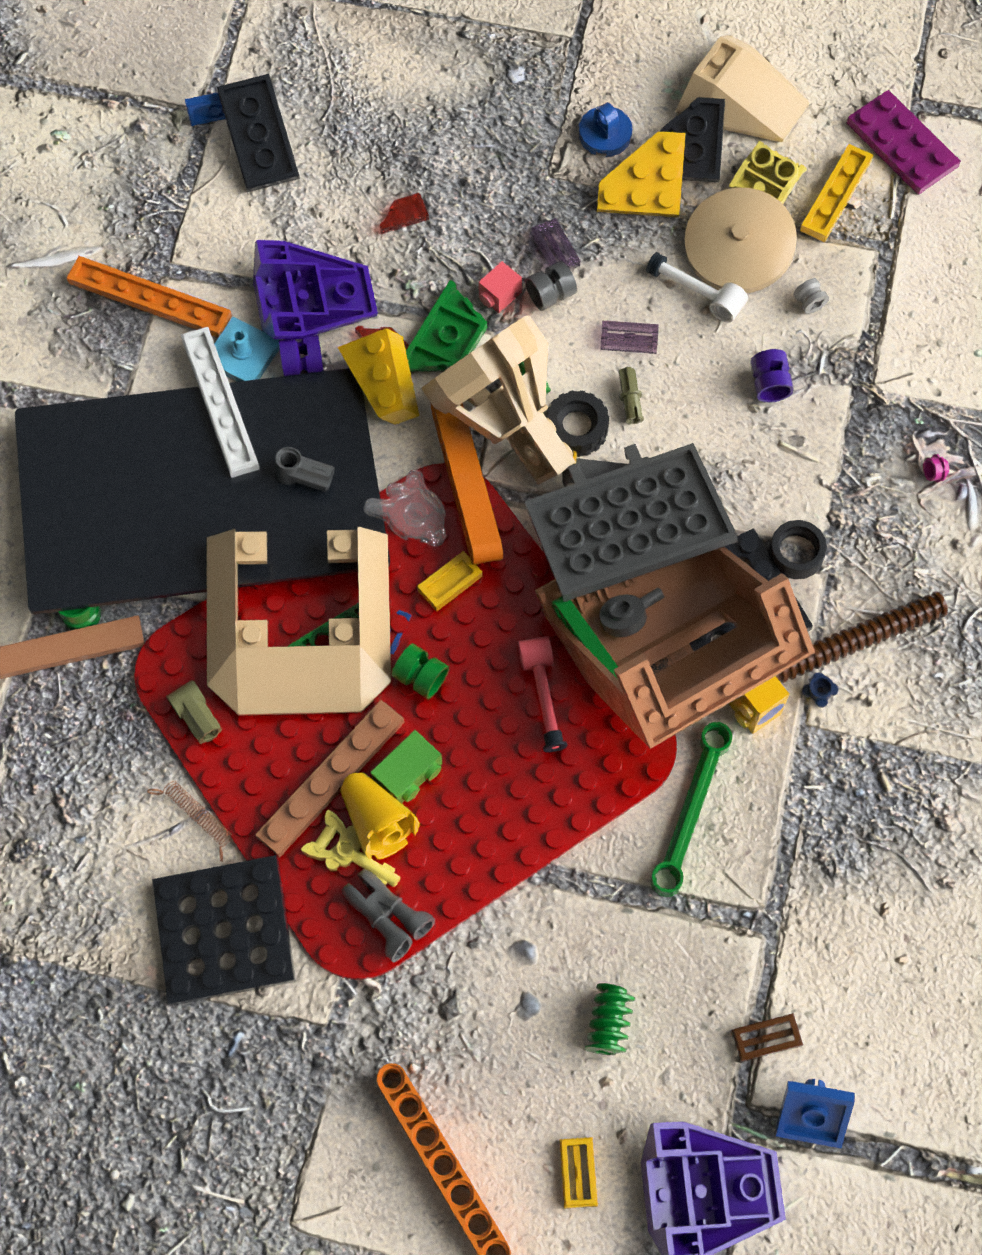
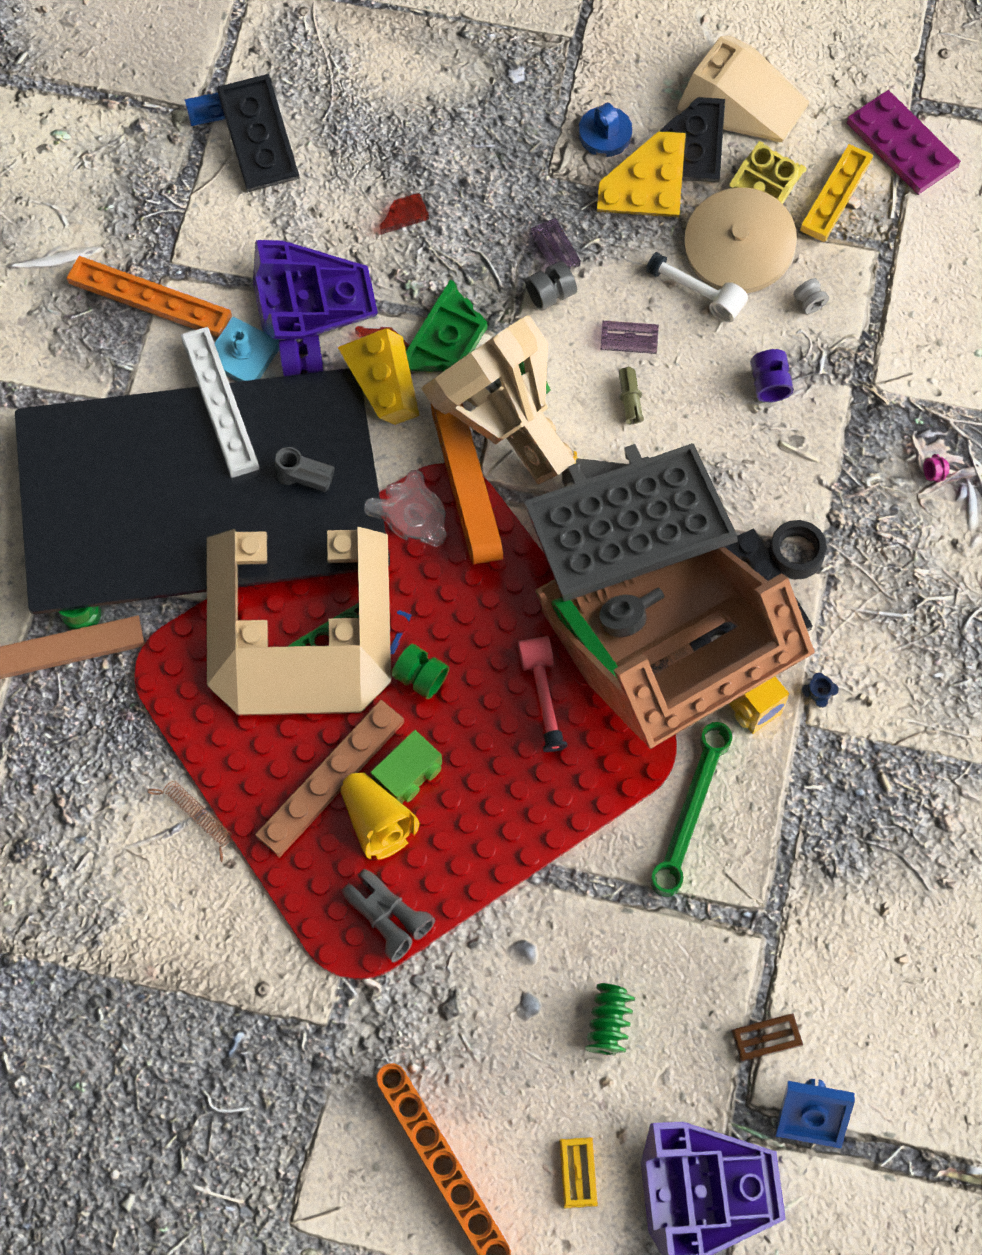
black piece [152,855,296,1006] -> none
olive piece [166,680,222,744] -> none
light yellow piece [301,810,400,887] -> none
yellow tile [417,551,482,612] -> none
coral brick [479,261,522,313] -> none
black tyre [546,390,609,457] -> none
reddish brown piece [776,591,948,683] -> none

